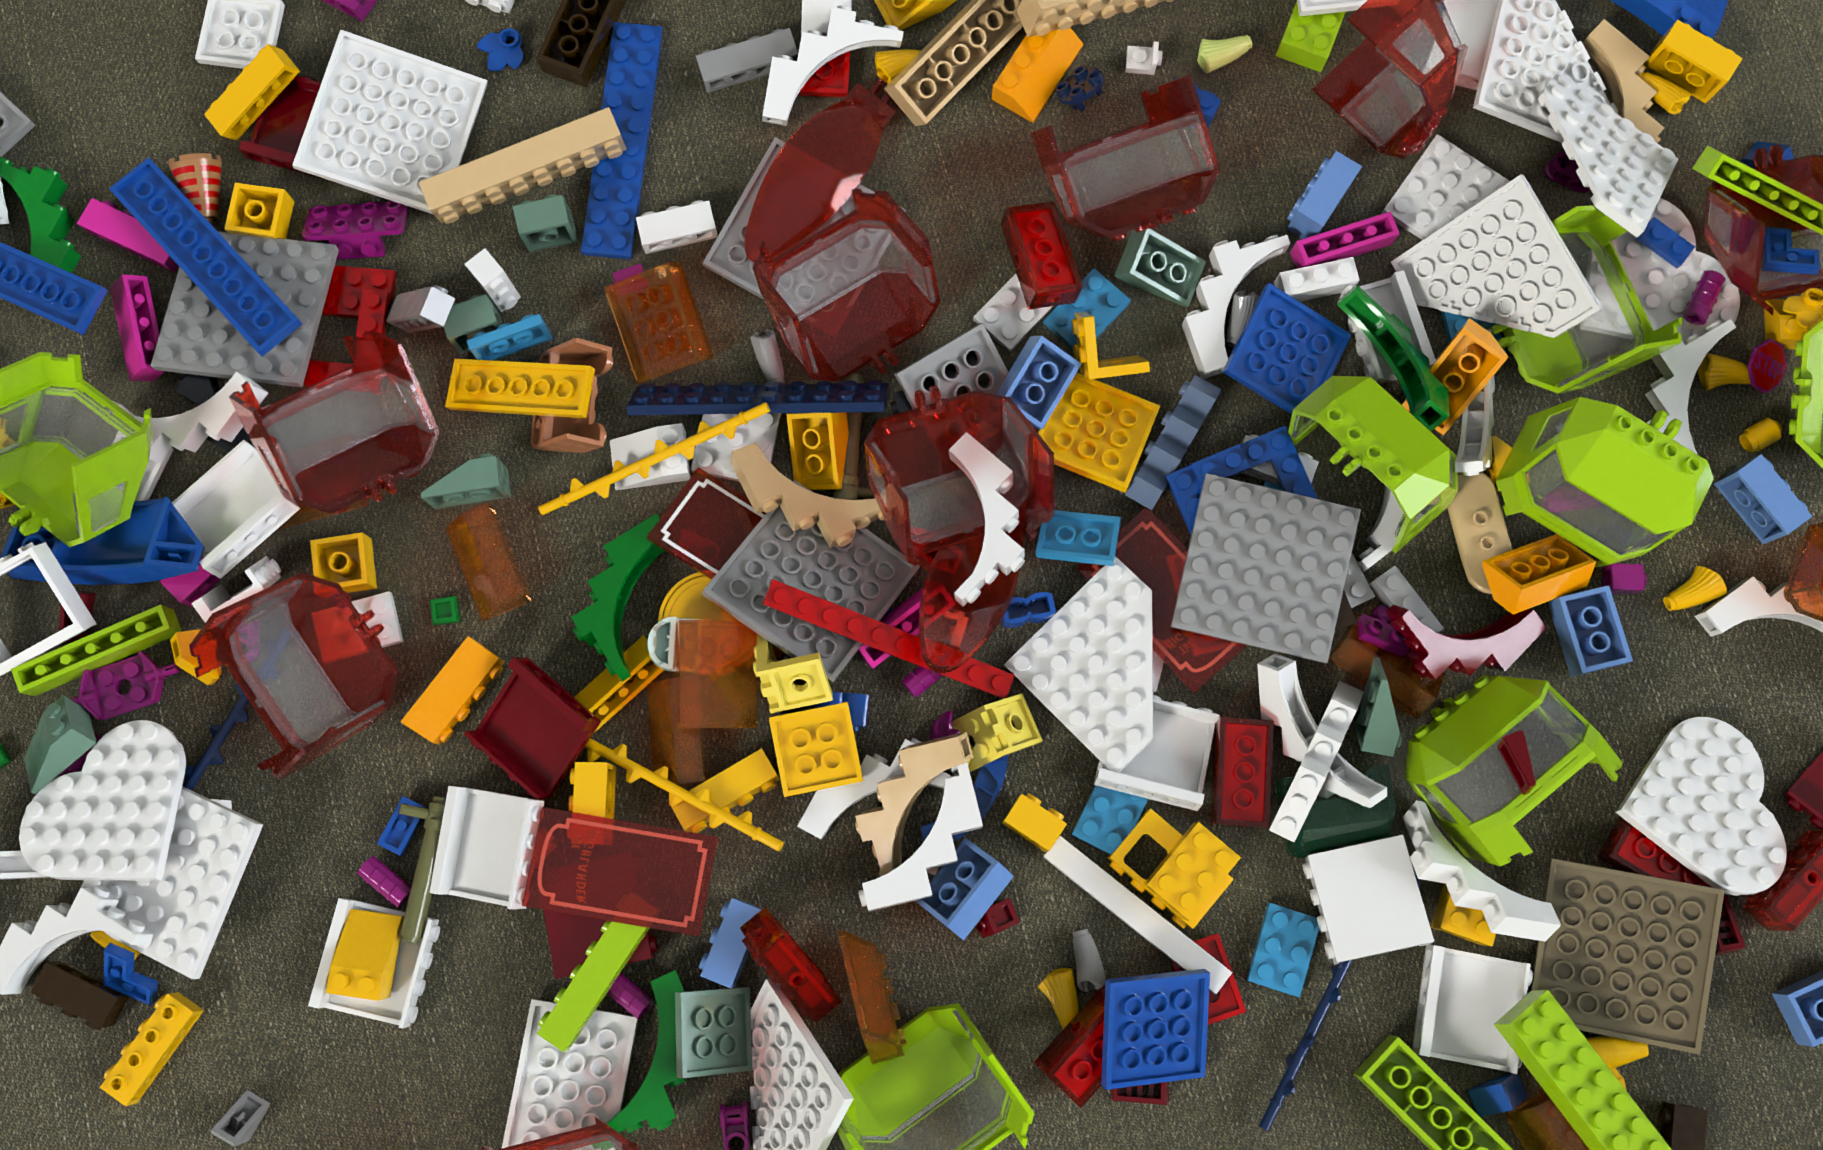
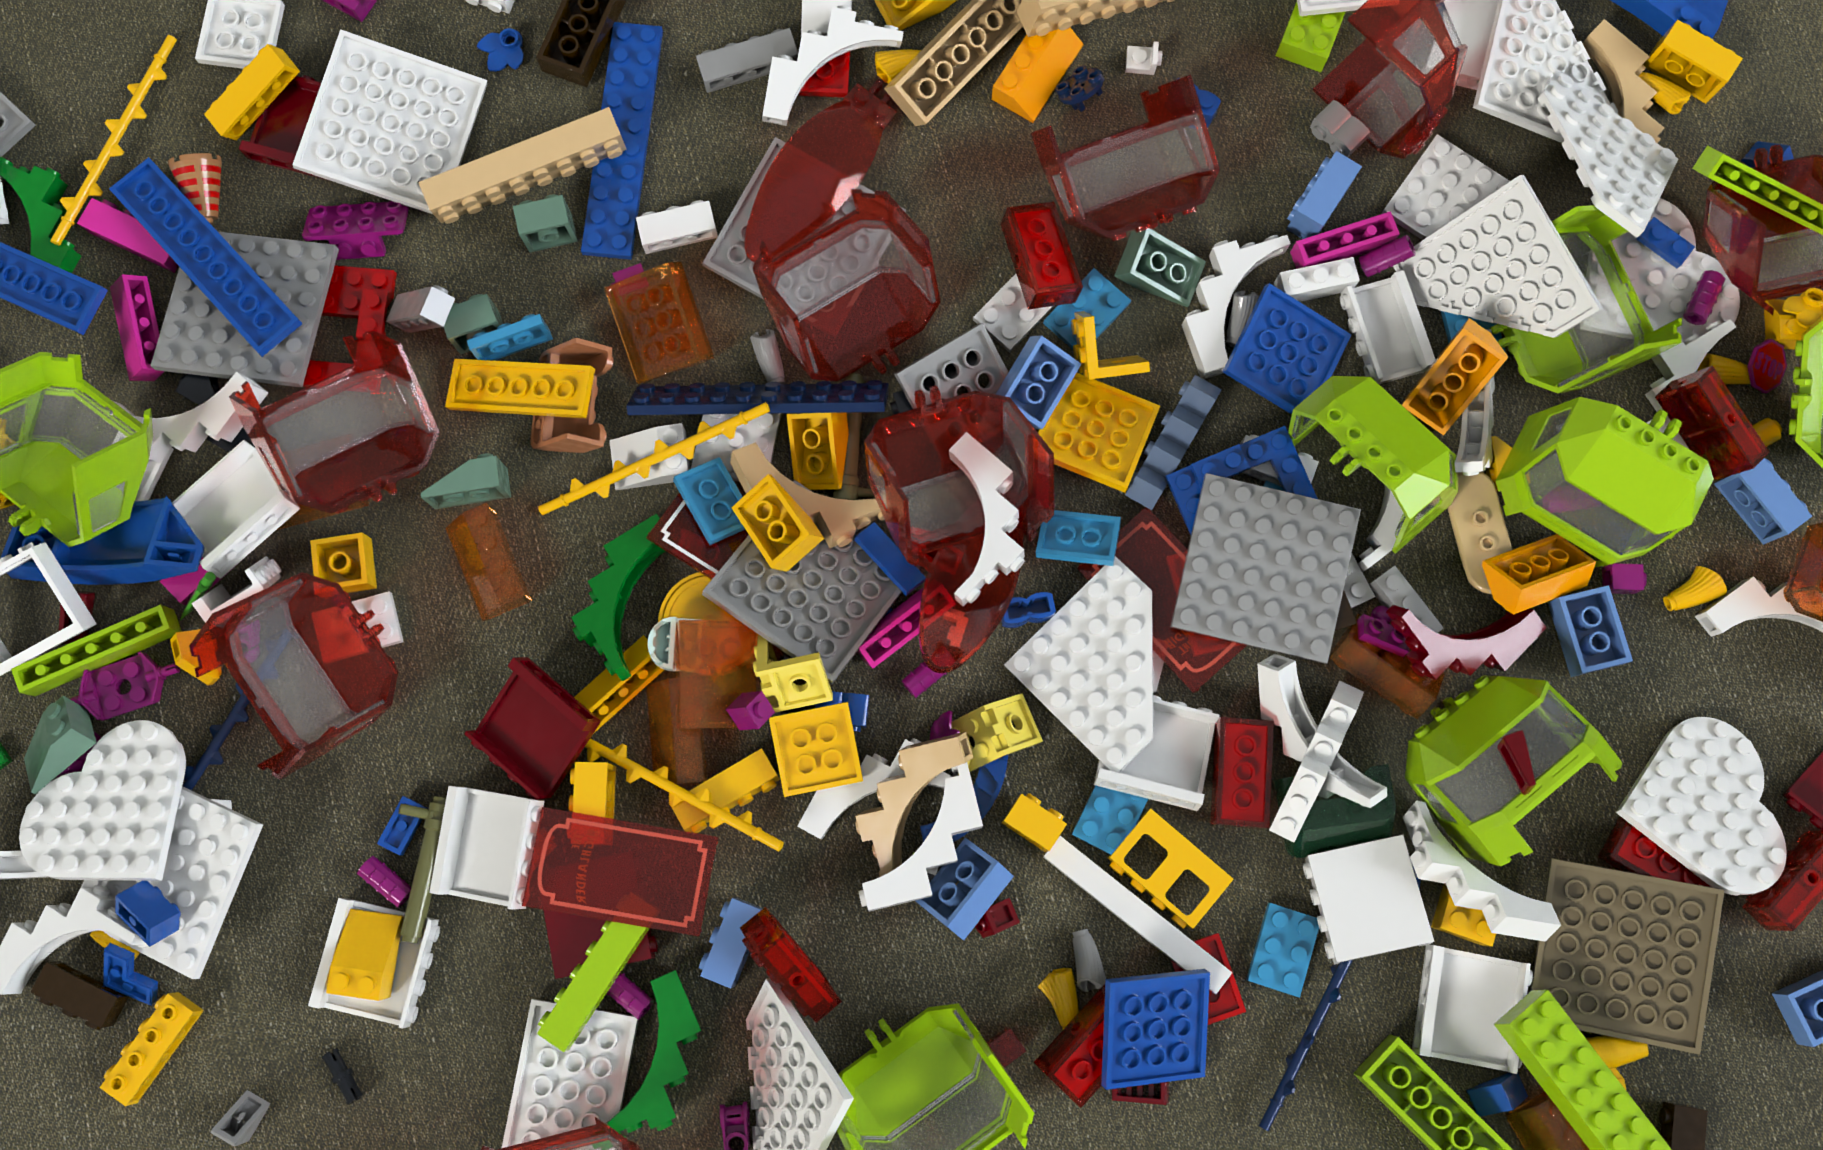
yellow brick [224,183,294,239] -> none
light orange slope [401,636,505,745] -> none
green tile [430,596,460,626] -> none
white brick [465,248,521,312] -> none
sand green plate [675,987,752,1078] -> none
red plate [762,579,1015,699] -> none
clear orange slope [837,930,907,1064] -> none
yellow brick [1143,822,1241,921] -> none
yellowish green piece [1197,35,1252,74] -> none
green arch [1337,284,1450,432] -> none
sand green slope [1354,657,1402,757] -> none
magenta piece [1544,151,1590,193] -> none
dark red slope [1715,895,1746,956] -> none
blue tile [1762,227,1820,275] -> none
none -> yellow plant [50,35,177,246]
none -> blue brick [115,881,181,947]
none -> bright green bar [180,572,216,621]
none -> black pin [322,1048,364,1105]
none -> dark azure plate [673,457,745,545]
none -> magenta brick [726,691,775,730]
none -> yellow slope [731,474,825,572]
none -> blue tile [854,522,926,596]
none -> clear red brick [987,1026,1026,1068]
none -> light grey brick [1310,100,1370,157]
none -> magenta axle [1359,235,1416,277]
none -> clear red brick [1655,366,1769,481]

